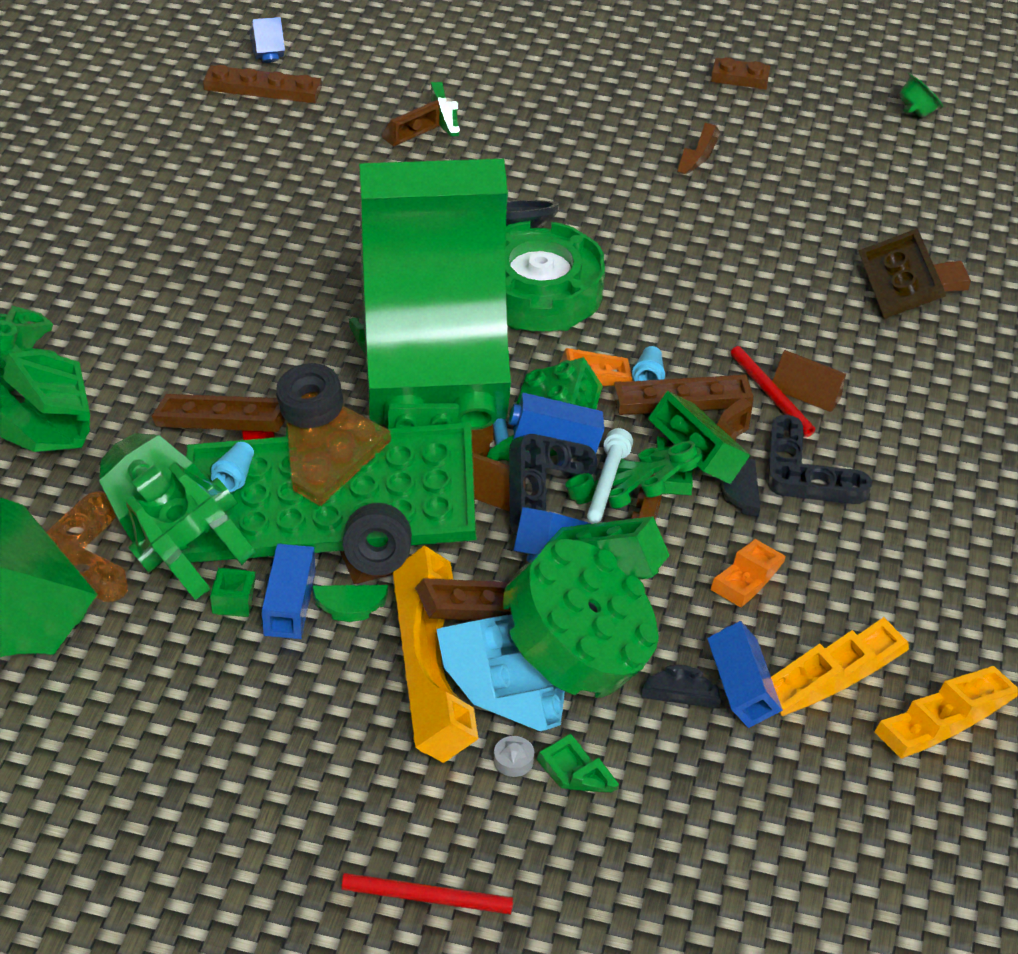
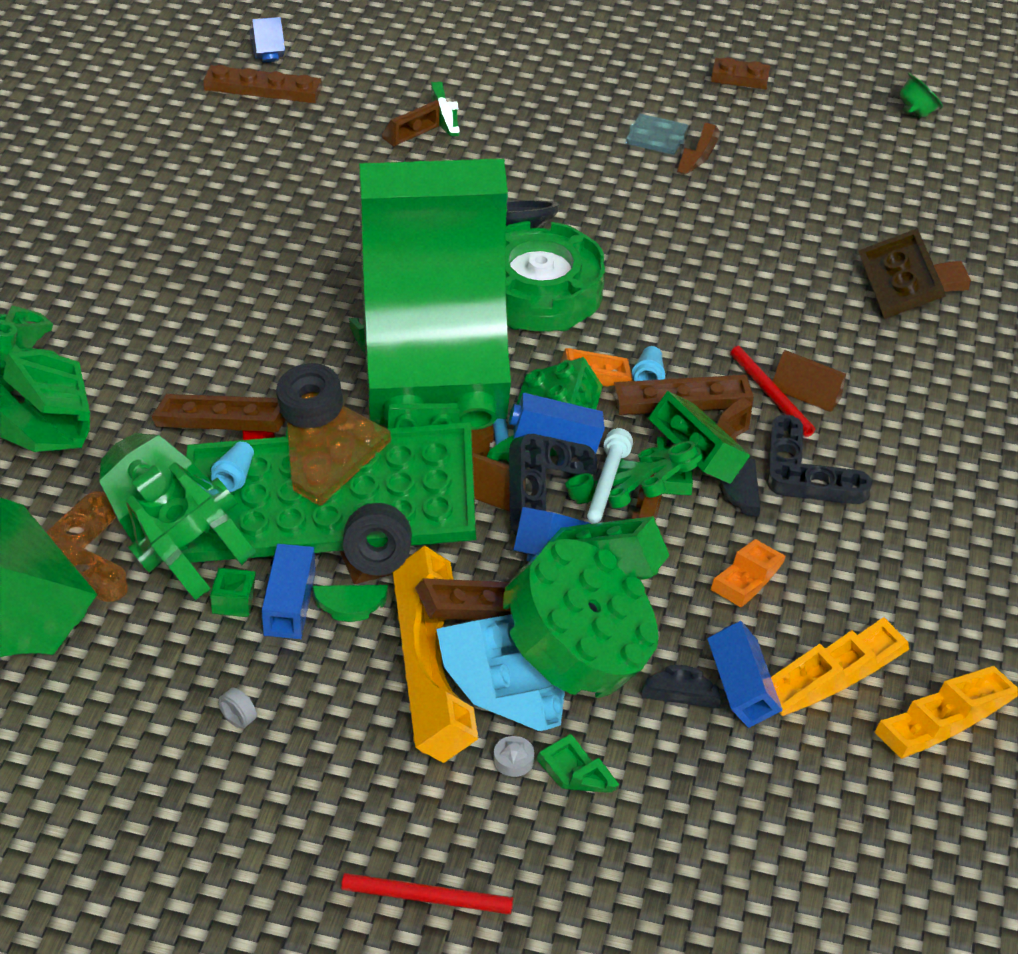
none -> light grey tile [218,688,257,728]
none -> clear light blue piece [626,114,688,155]

